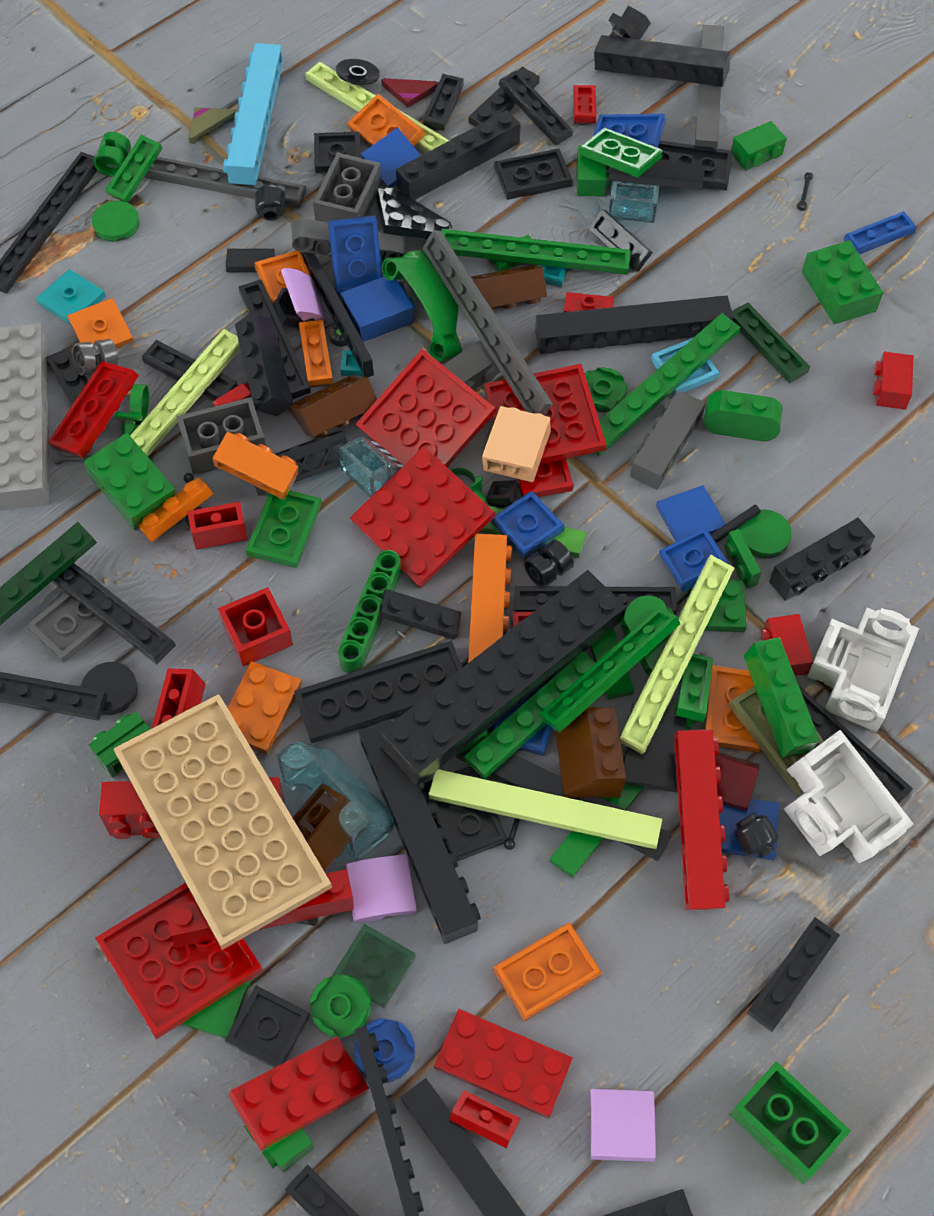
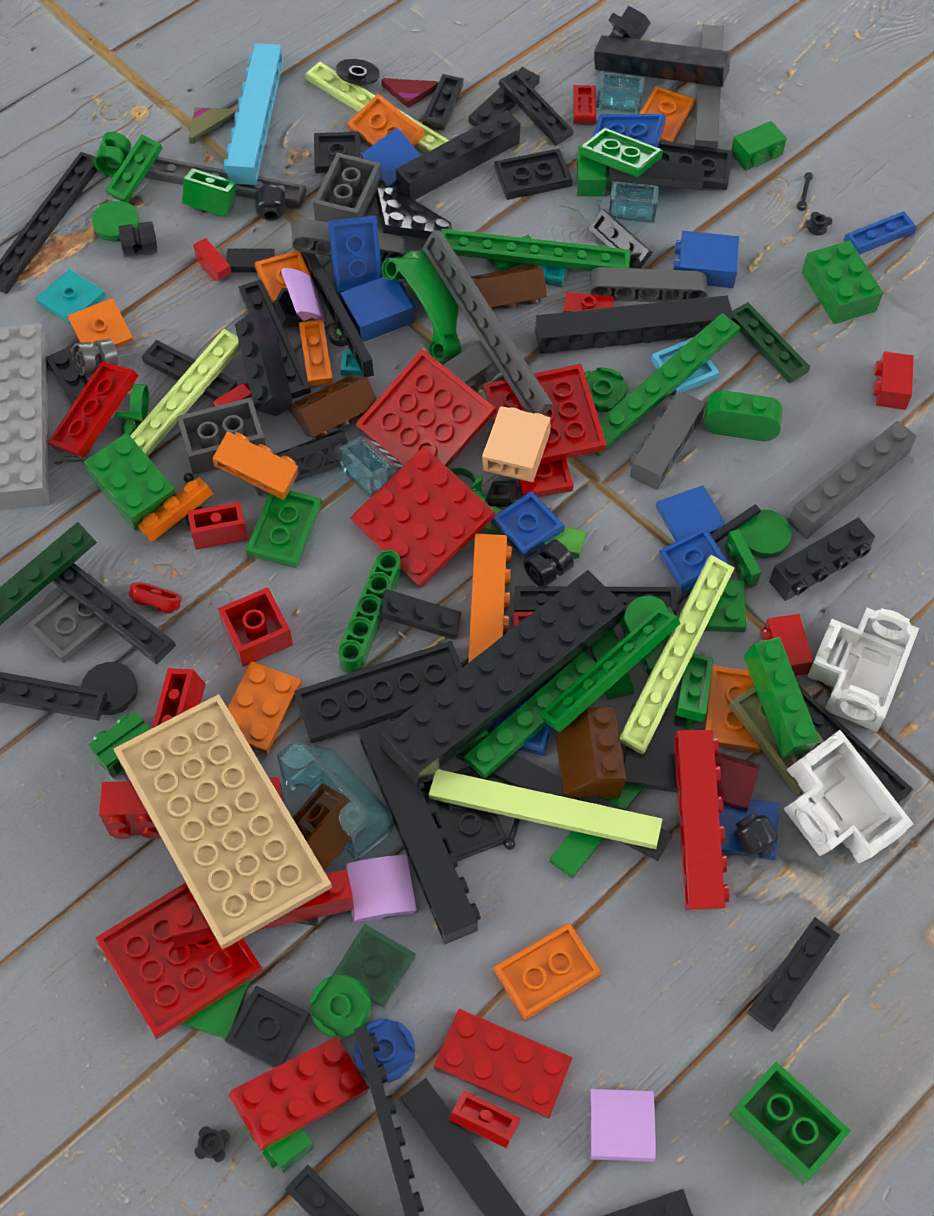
none -> black wheel [119,221,158,257]
none -> red plate [129,582,182,613]
none -> green brick [182,169,236,217]
none -> red piece [193,238,232,281]
none -> black plate [194,1126,230,1162]
none -> dark grey beam [590,267,708,302]
none -> clear light blue slope [596,72,646,113]
none -> orange tile [639,86,696,142]
none -> blue brick [673,230,739,288]
none -> dark grey brick [788,420,917,539]
none -> black plate [805,212,833,236]

